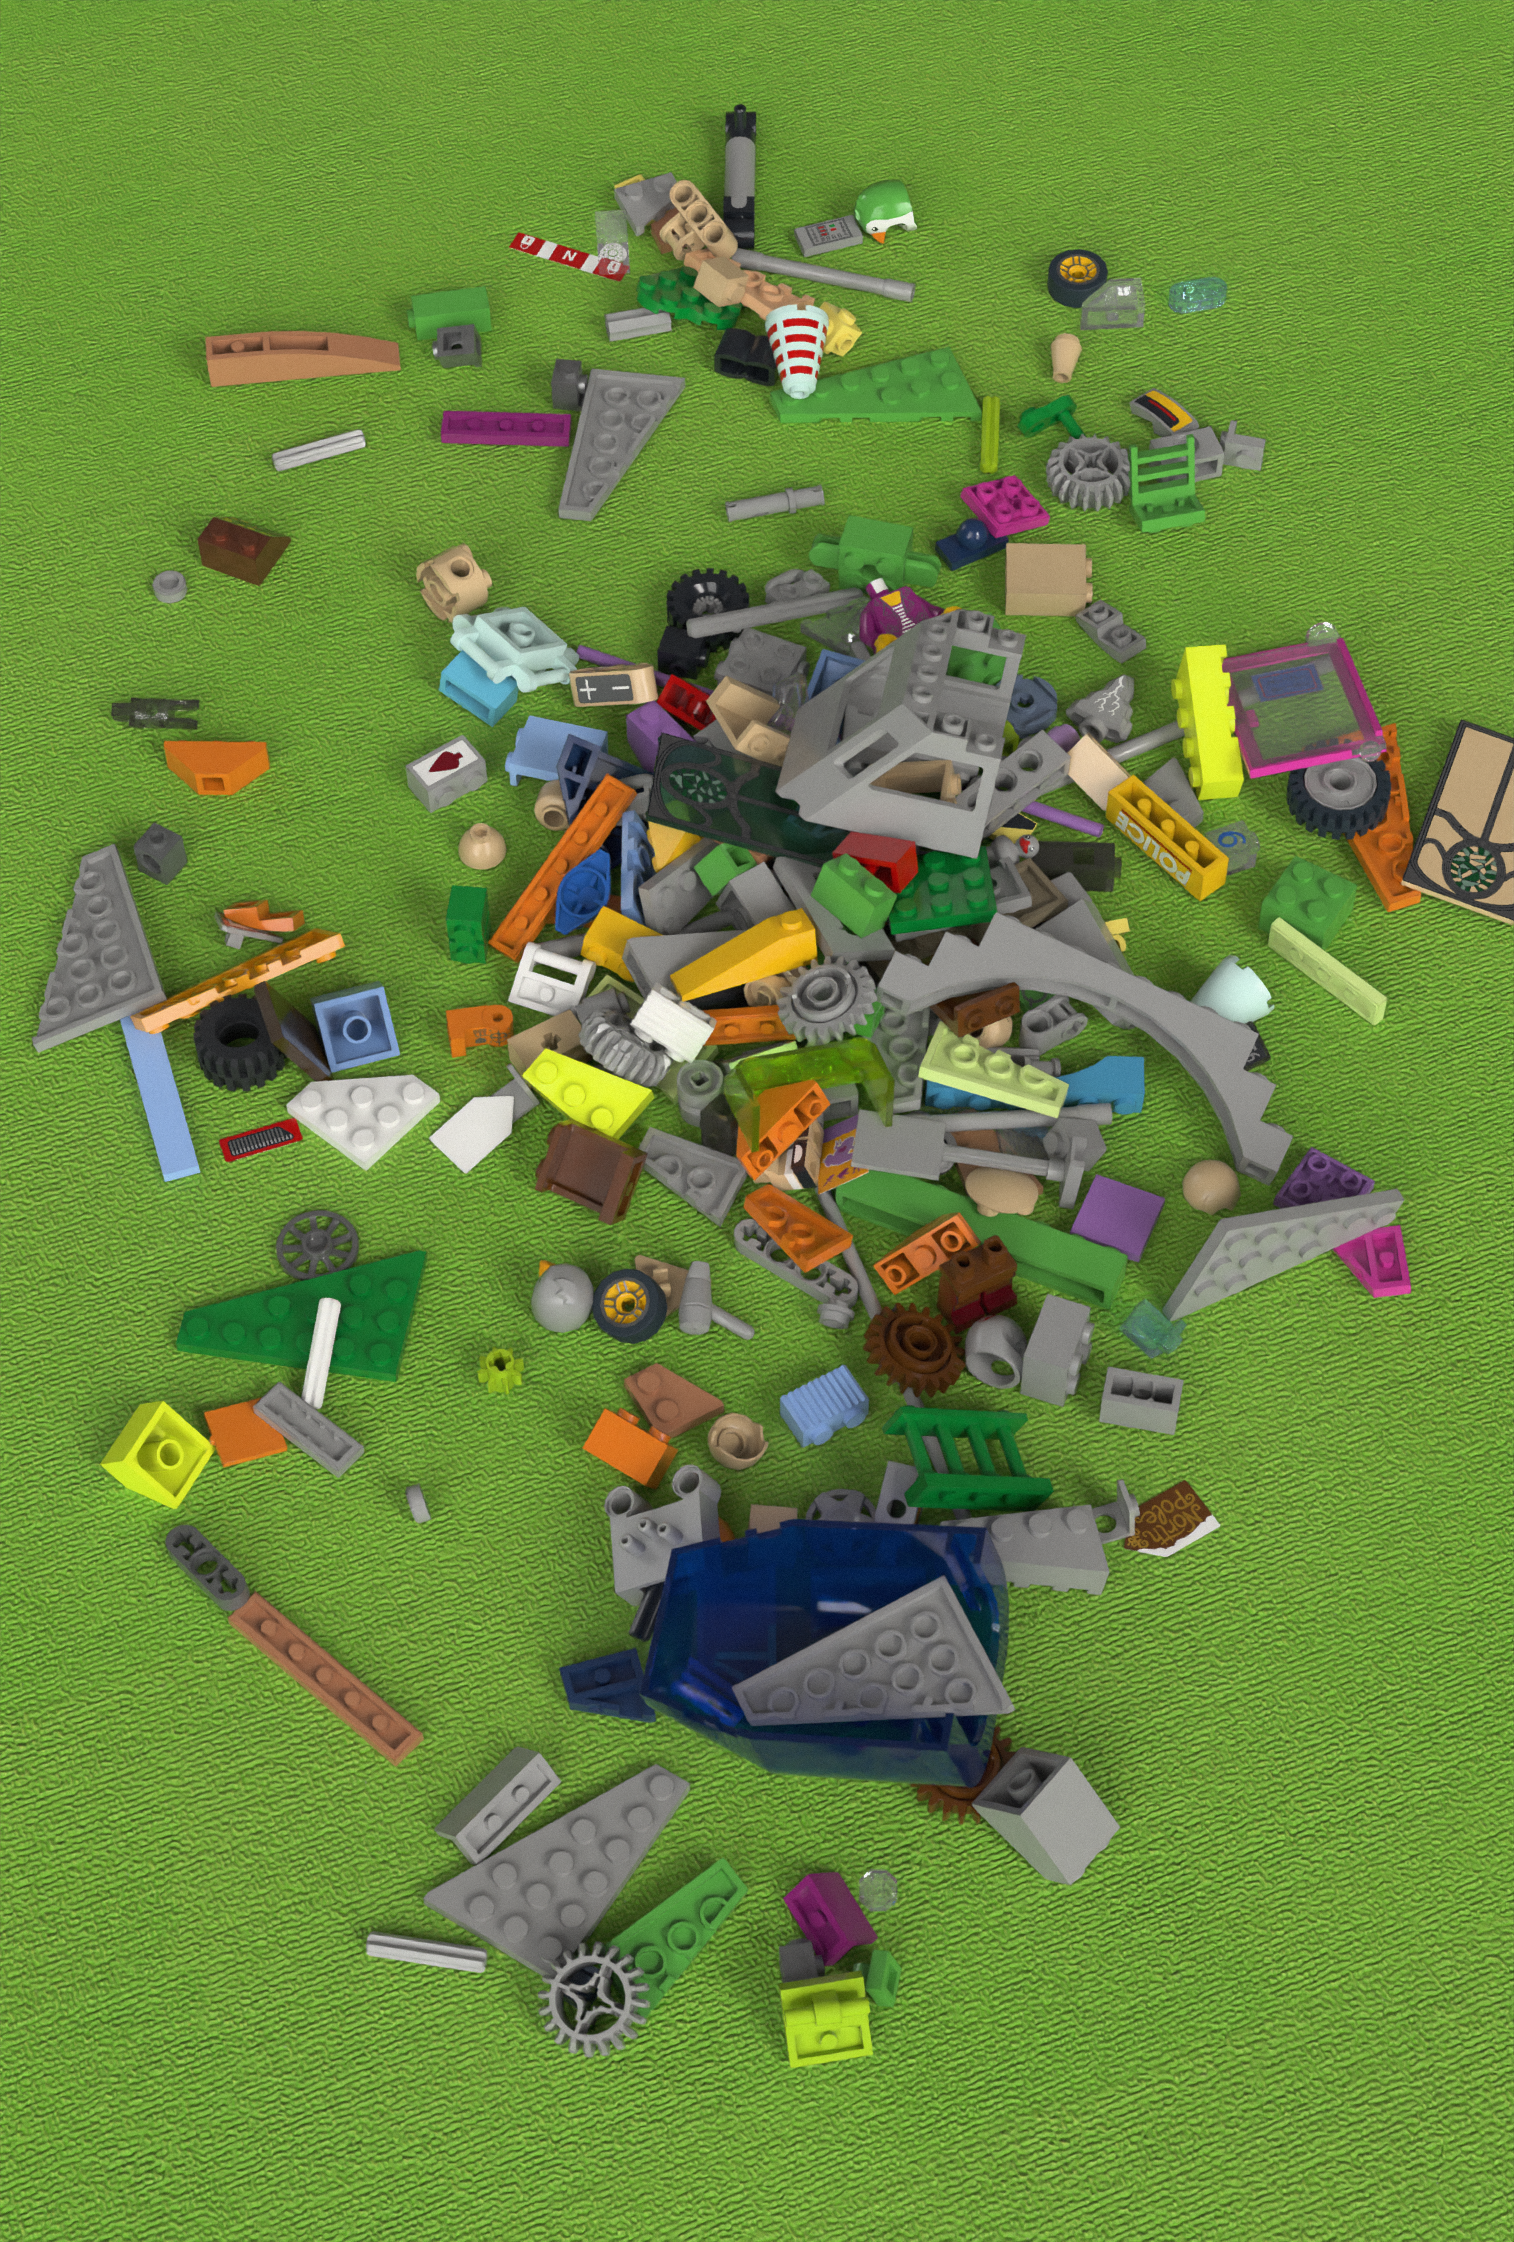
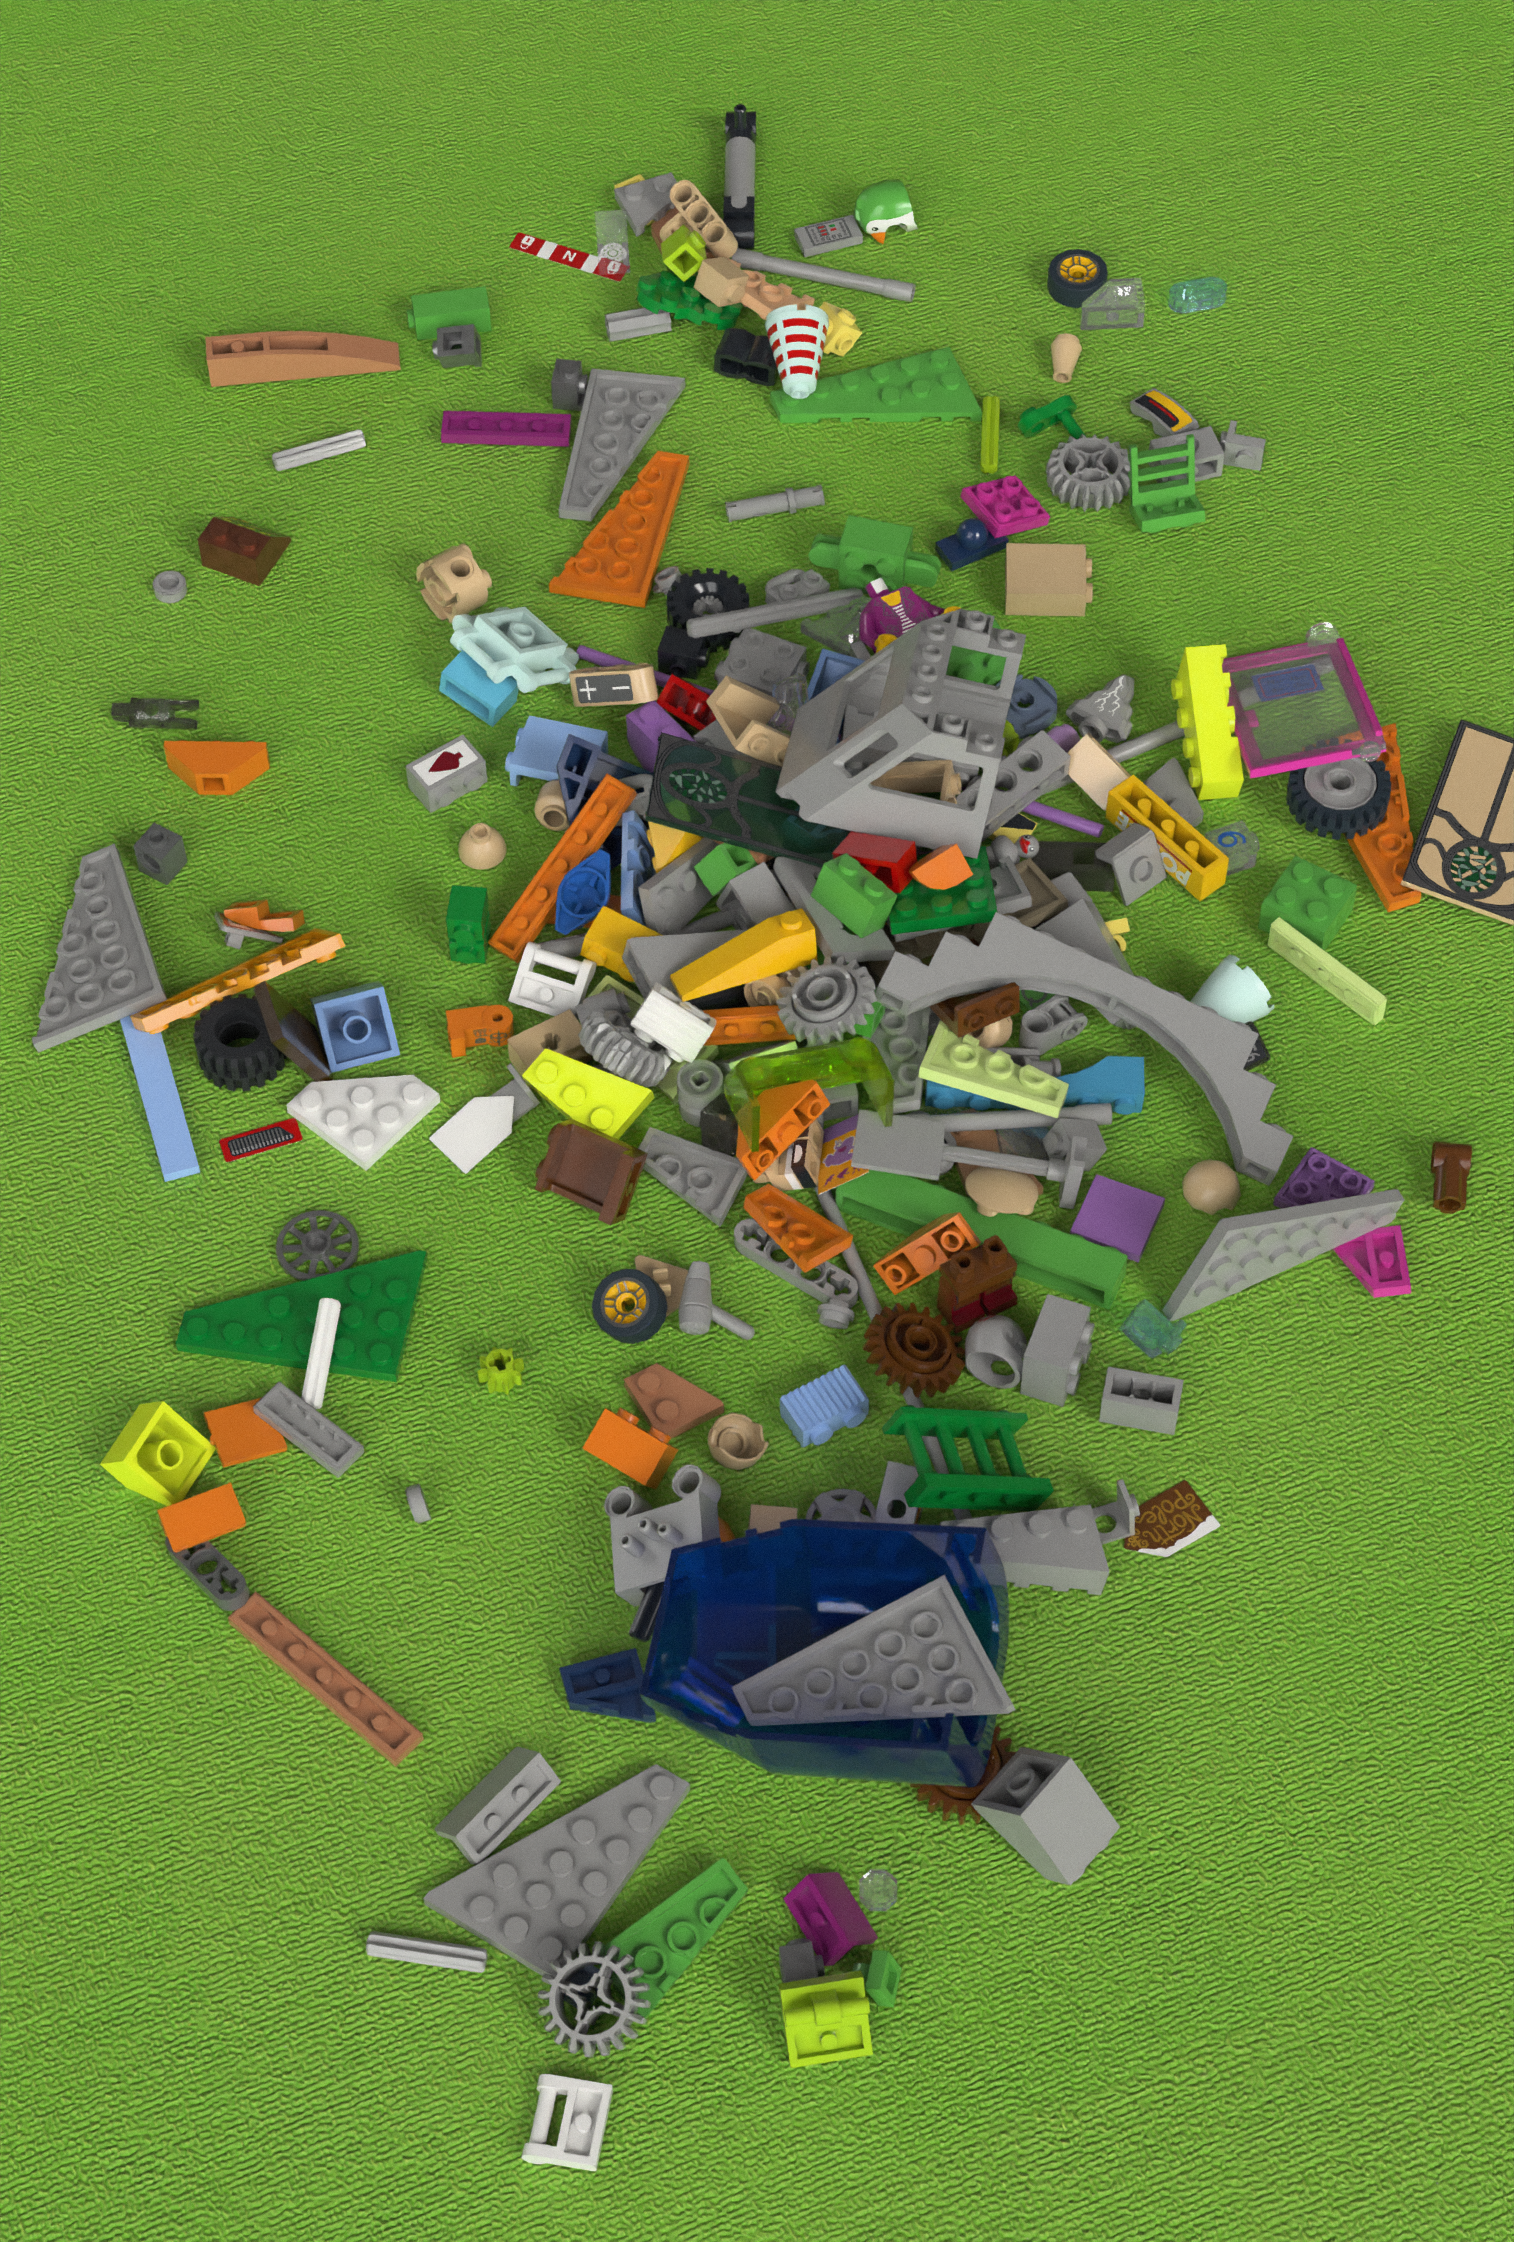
light grey piece [531,1260,594,1333] -> none
light grey slope [1075,599,1146,664] -> none
none -> orange panel [157,1482,246,1553]
none -> white plate [521,2074,613,2172]
none -> orange wing [549,451,690,608]
none -> light grey plate [653,566,689,595]
none -> lime brick [661,224,707,282]
none -> orange brick [909,844,973,890]
none -> light grey piece [1095,823,1167,906]
none -> reddish brown piece [1431,1141,1472,1214]

